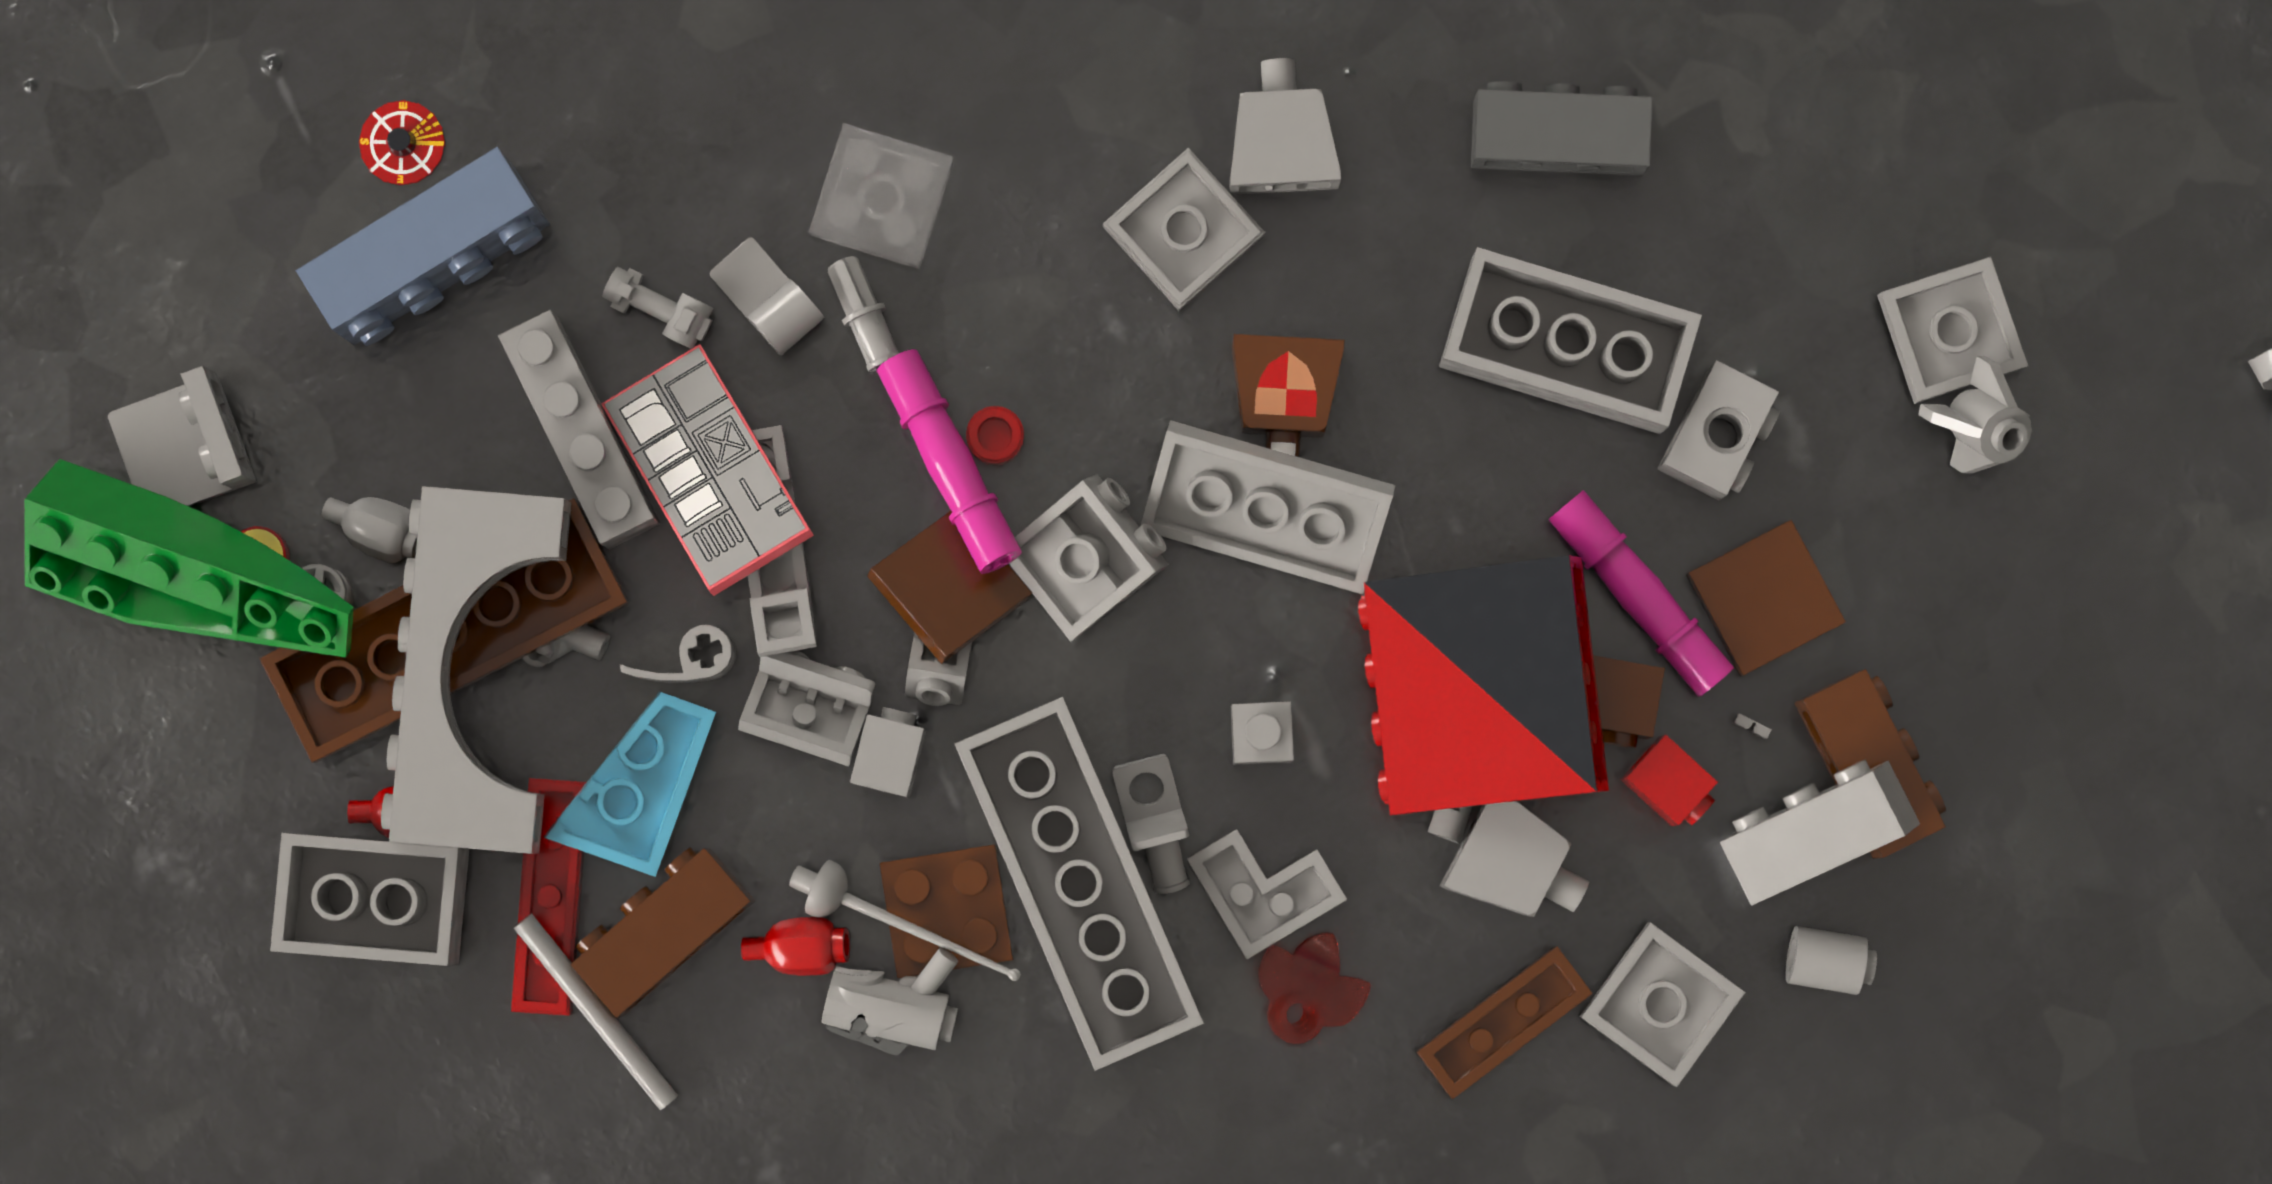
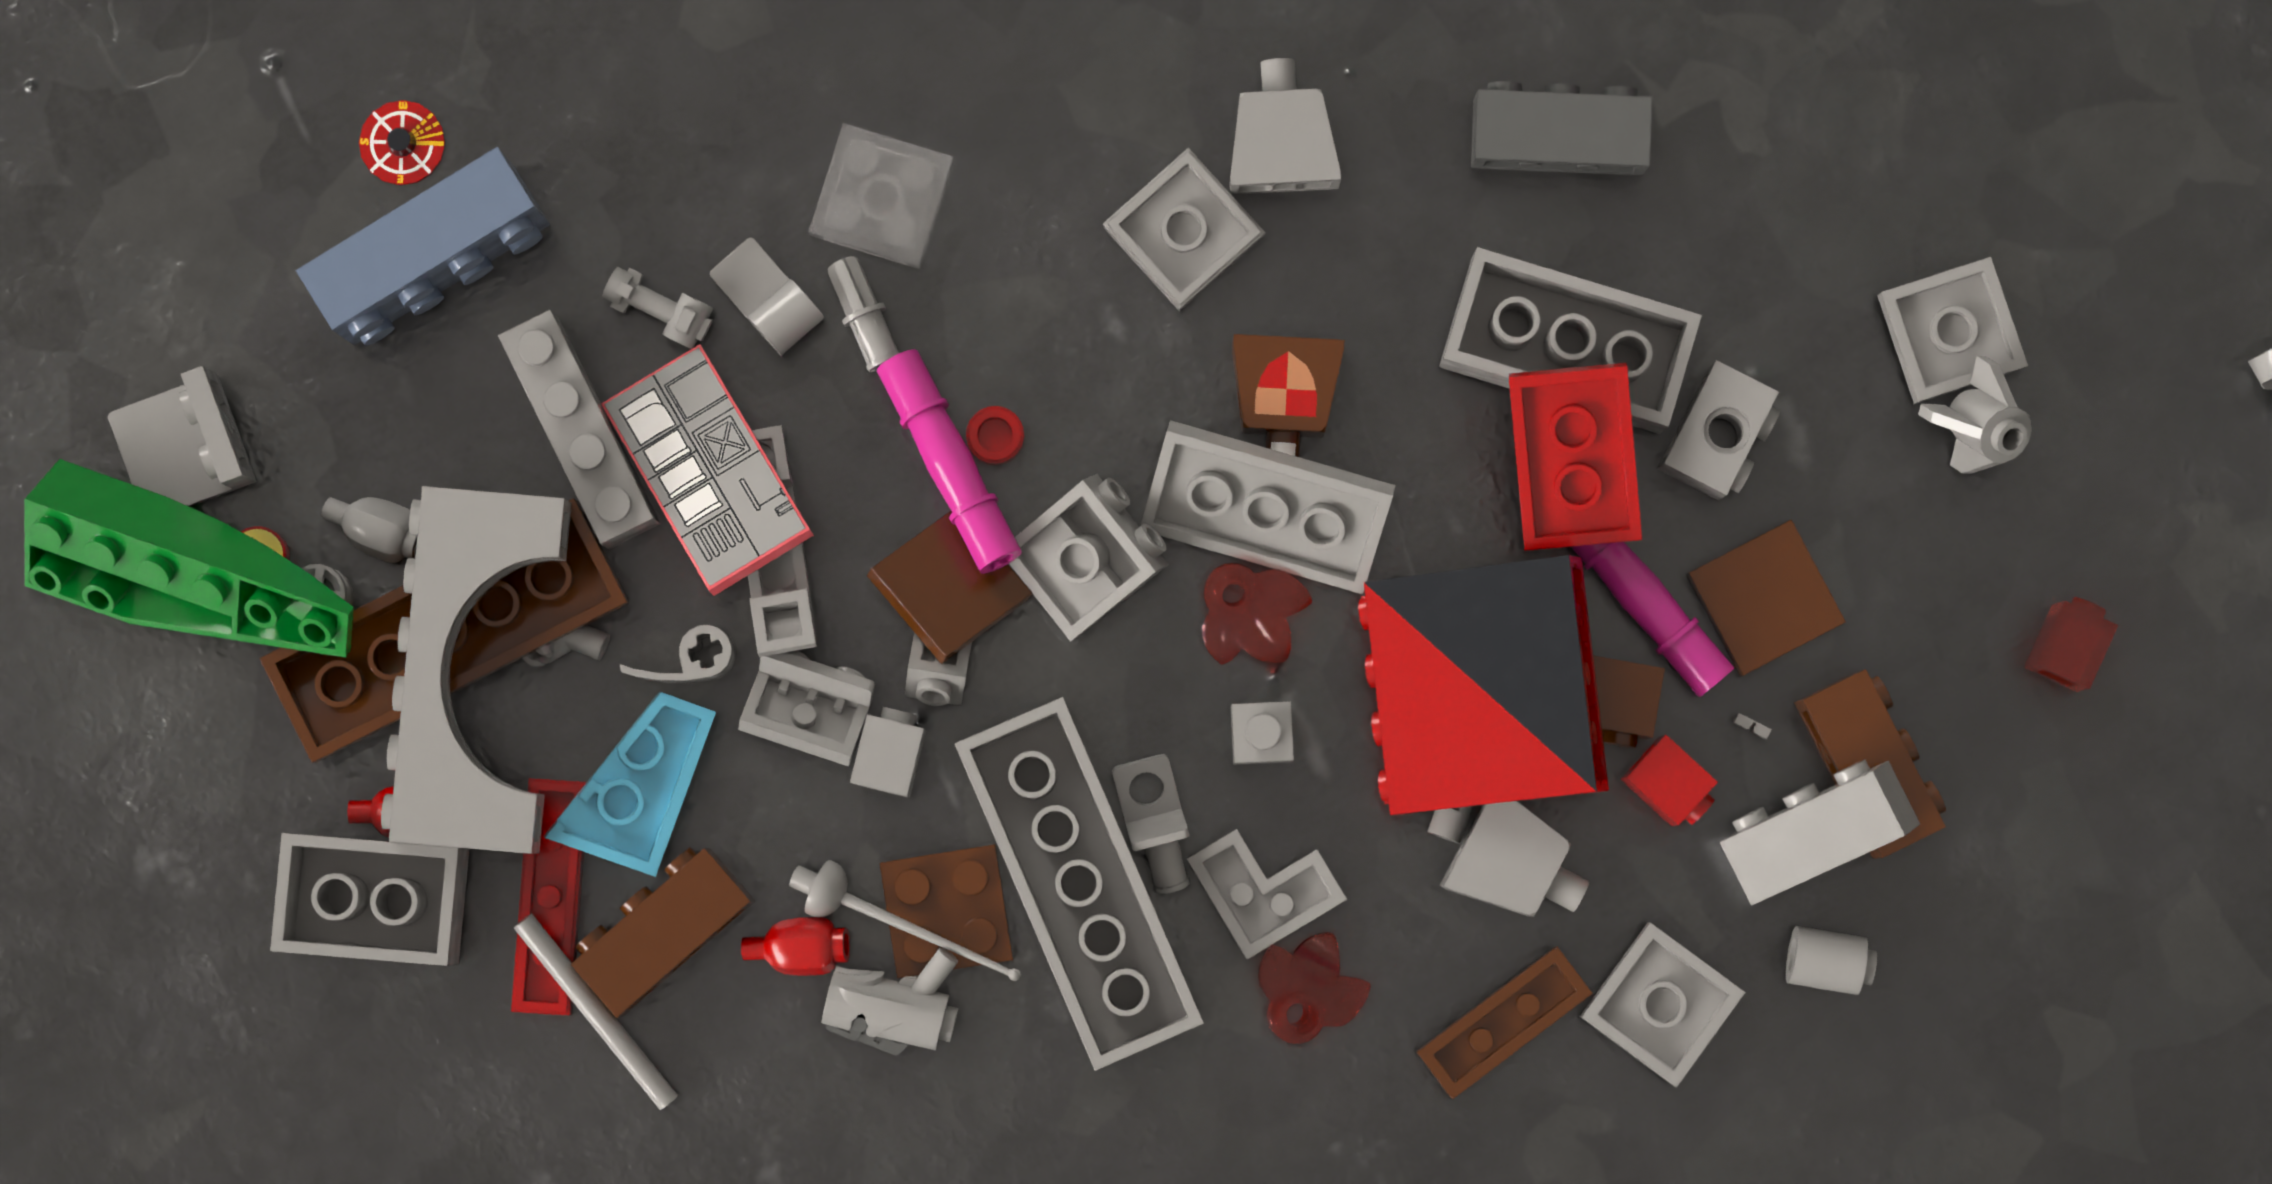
none -> clear red plate [1202,563,1312,665]
none -> red plate [1509,362,1642,551]
none -> clear red brick [2024,597,2119,692]

